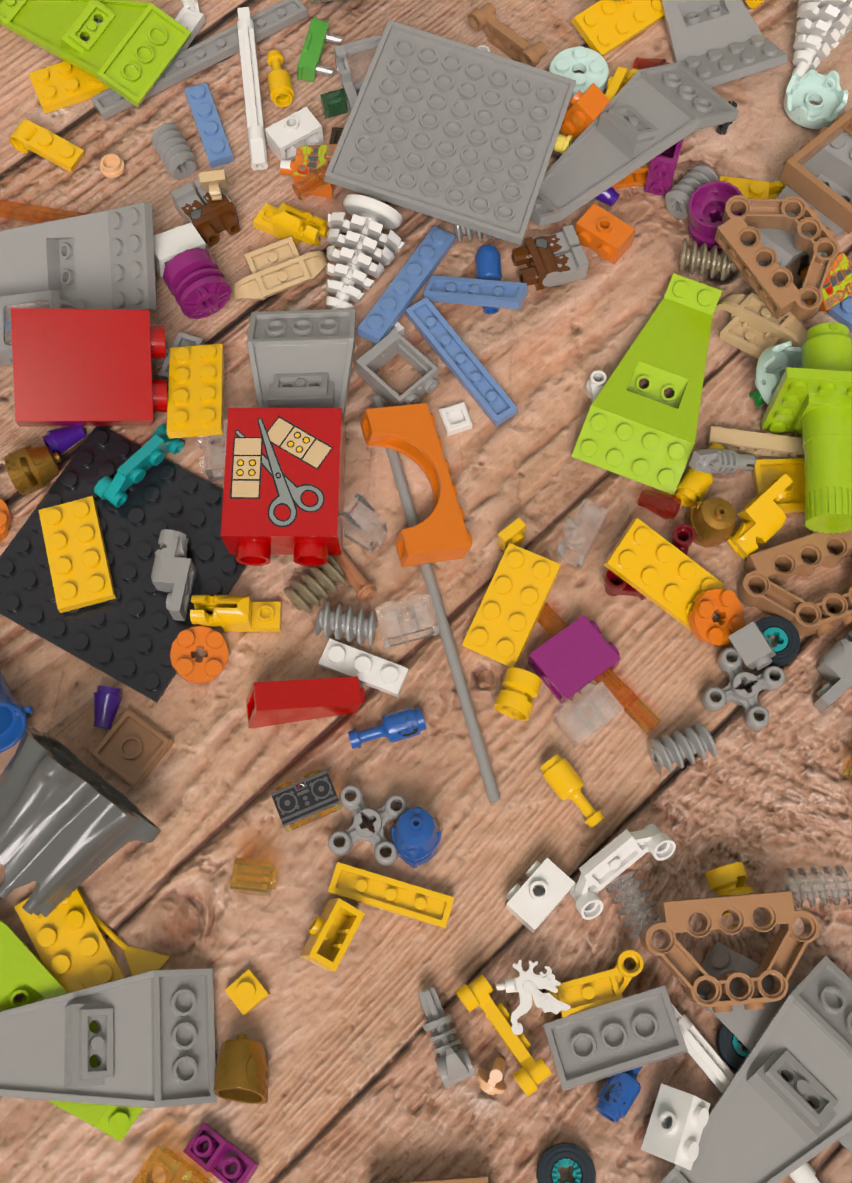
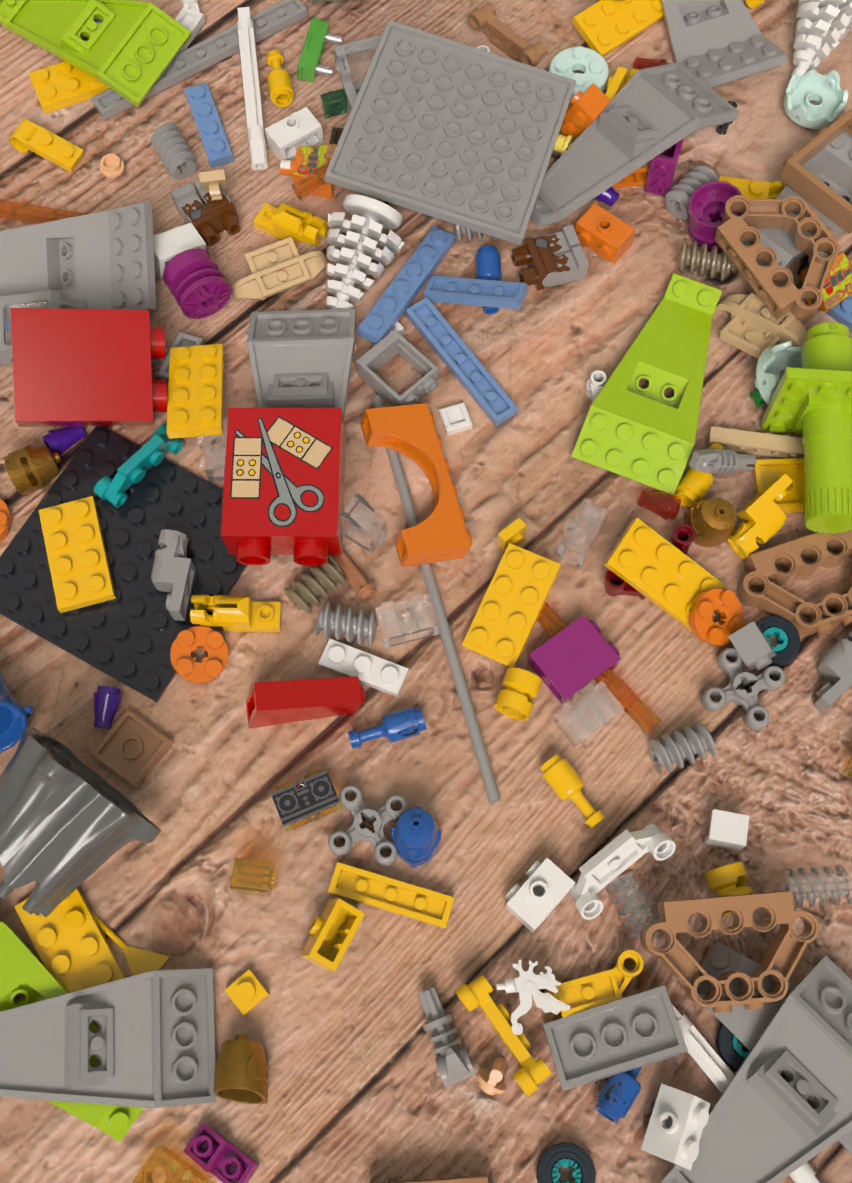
none -> white panel [704,809,750,851]

